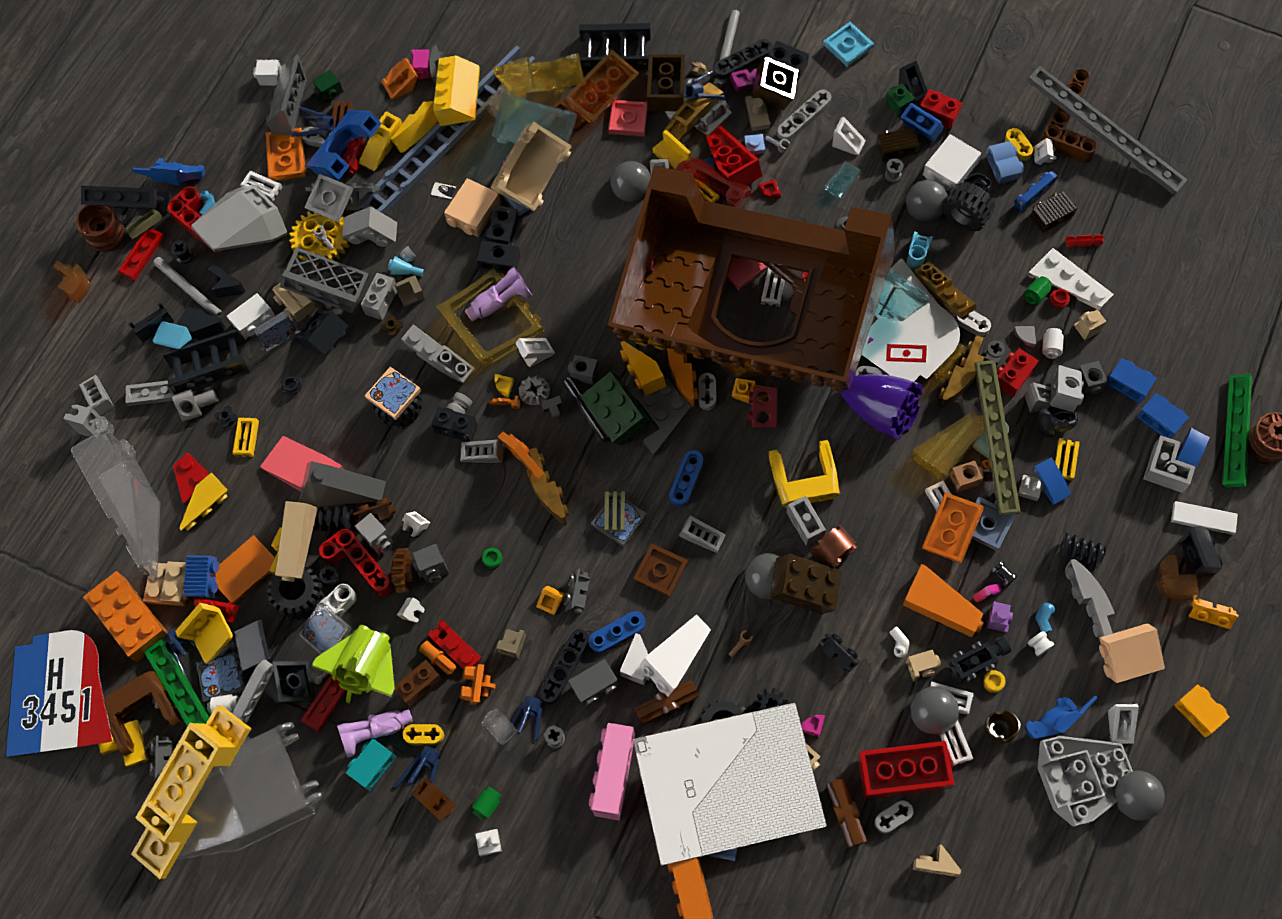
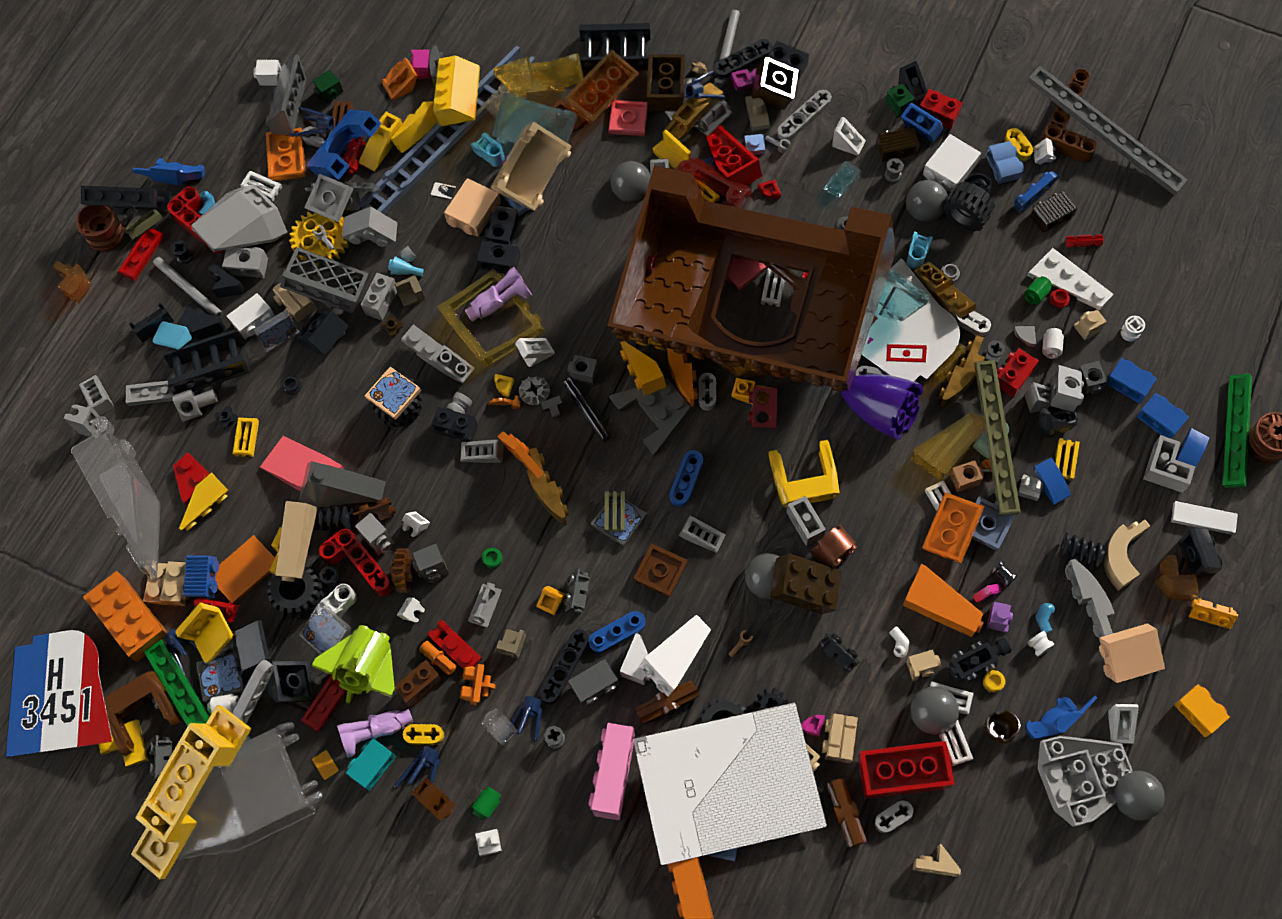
dark green brick [581,371,651,445] -> none
medium azure plate [823,22,874,67] -> none
none -> light grey brick [222,247,268,278]
none -> light orange sticker [312,750,339,780]
none -> light grey hinge [468,583,502,628]
none -> medium azure piece [471,132,505,166]
none -> tan brick [822,714,858,764]
none -> light grey plate [941,264,960,282]
none -> tan arch [1103,520,1150,591]
none -> white wheel [1120,316,1145,342]

